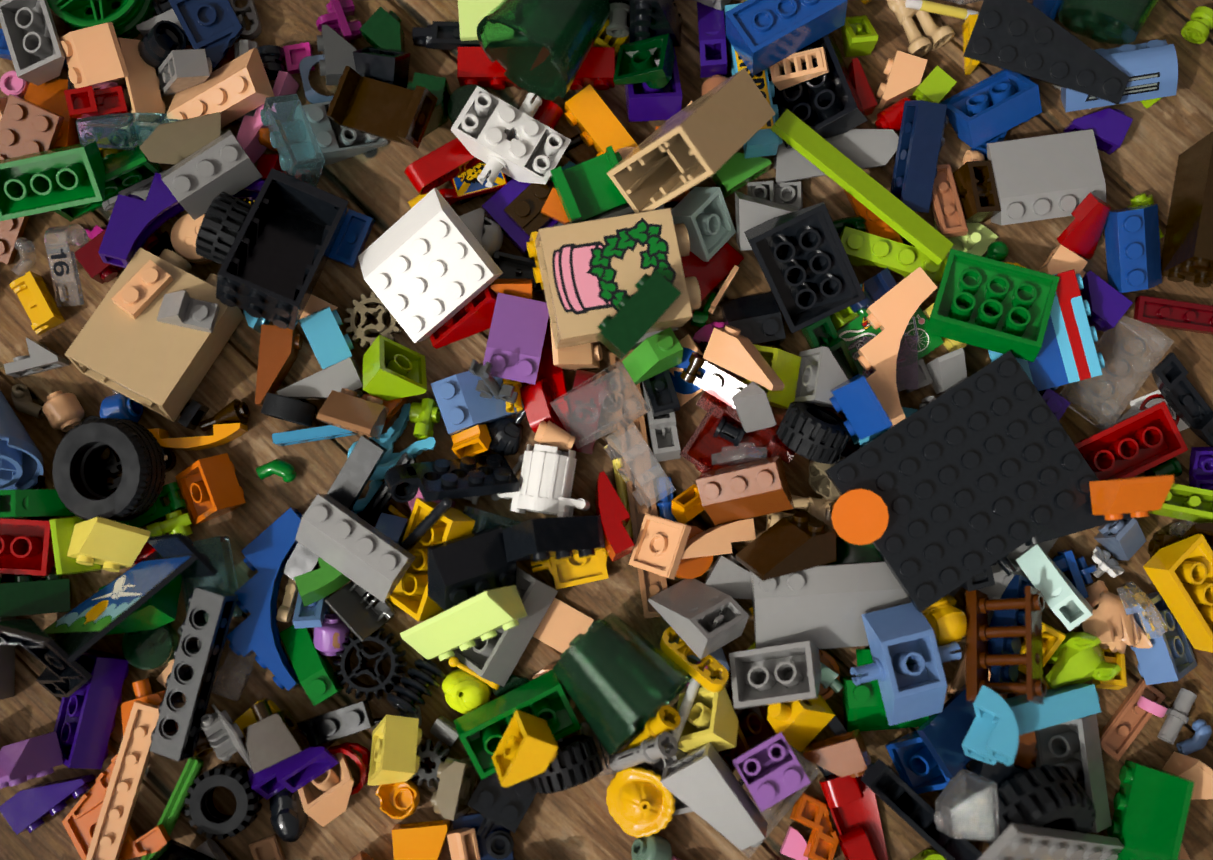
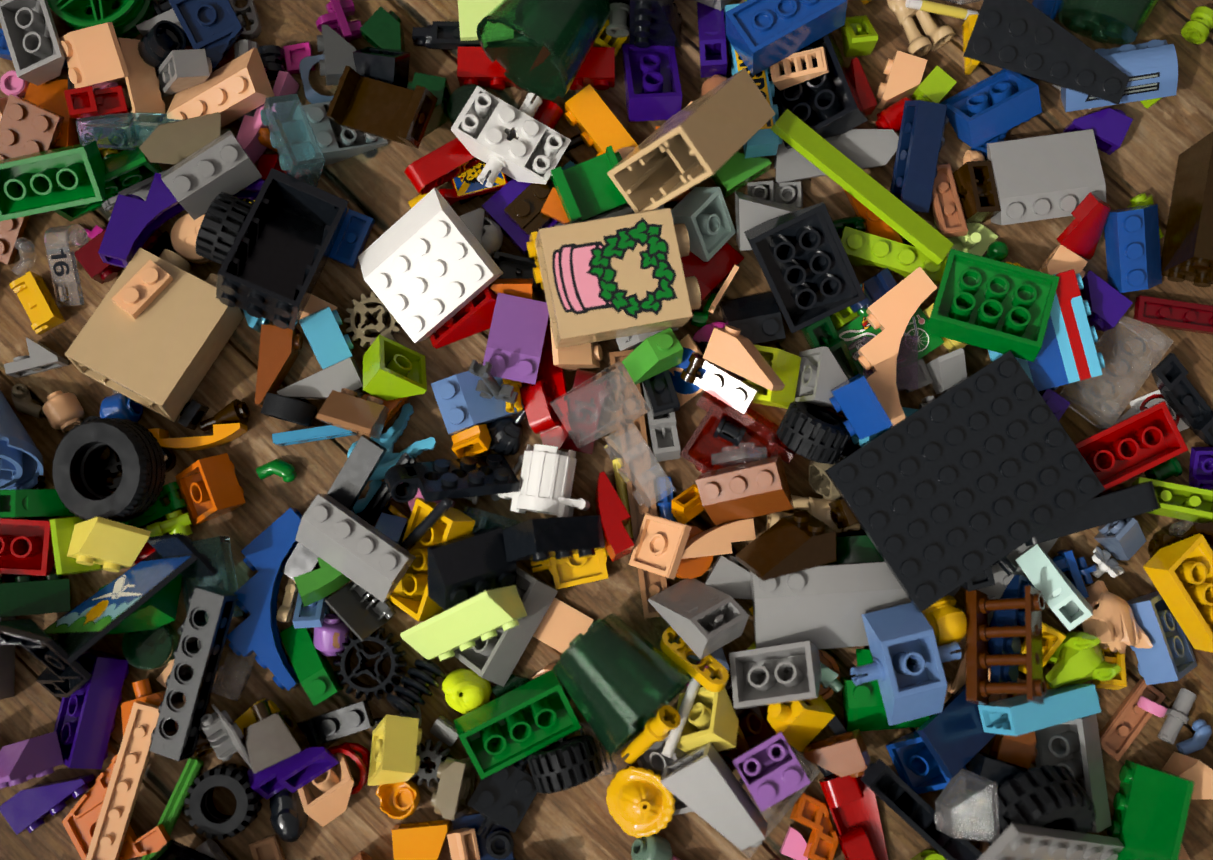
light grey slope [157,290,220,333] -> none
lime plate [409,398,441,441] -> none
yellow hinge [448,656,500,690] -> none
yellow slope [491,709,558,788] -> none
light nougat cone [533,420,576,451] -> none
dark green brick [596,270,681,360] -> none
light grey pin [609,732,678,772] -> none
dark green slope [613,33,675,89] -> none
light grey slope [732,382,777,433] -> none
orange tile [831,488,889,545] -> none
medium azure brick [962,685,1019,766] -> none
orange slope [1089,475,1174,520] -> none
clear slope [1117,581,1168,640] -> none

